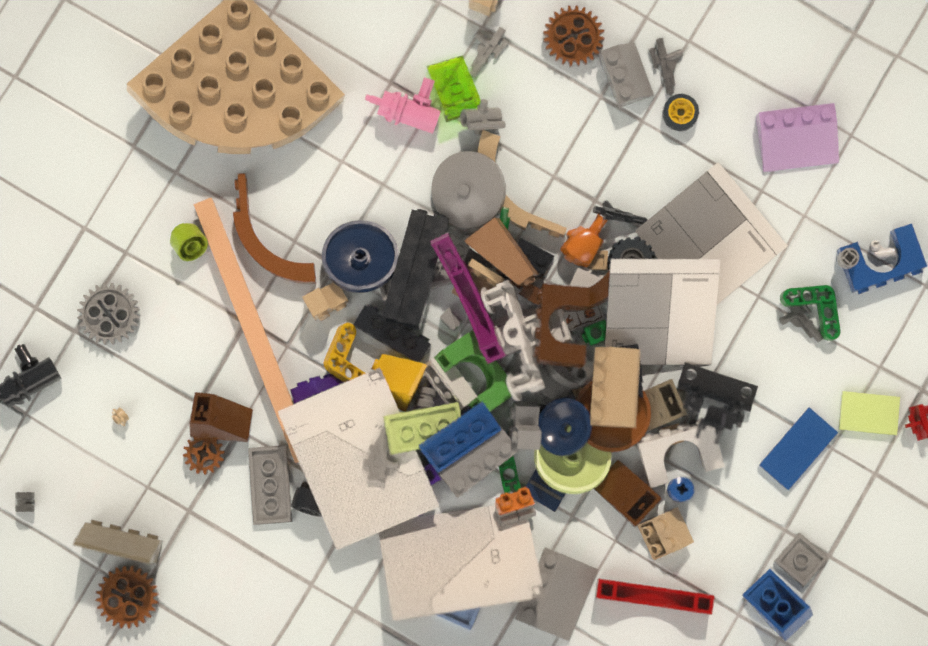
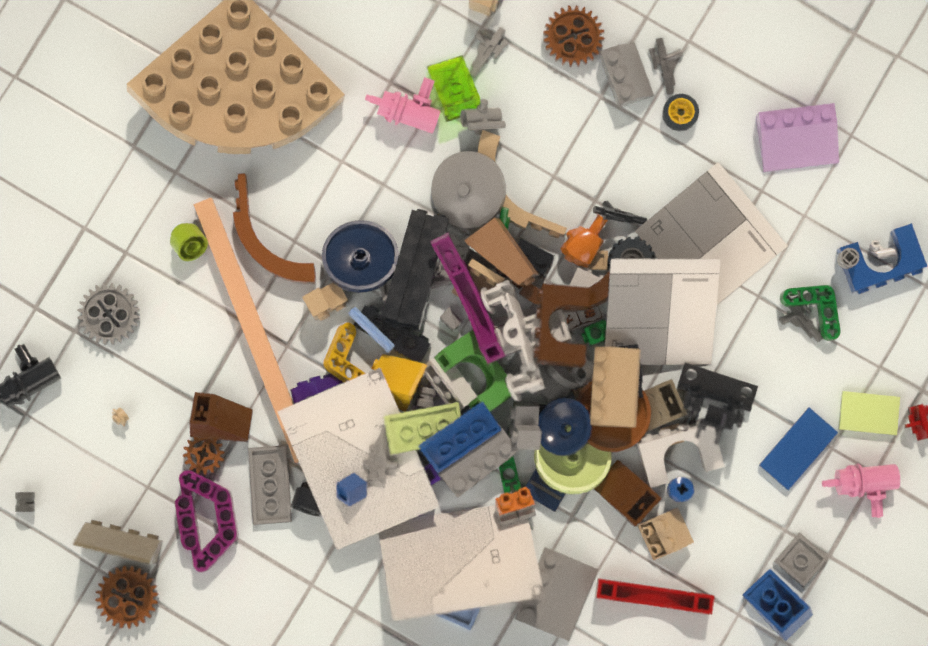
none -> magenta piece [175,470,239,572]
none -> blue panel [336,473,367,507]
none -> light blue axle [348,307,395,353]
none -> bright pink piece [822,464,900,518]

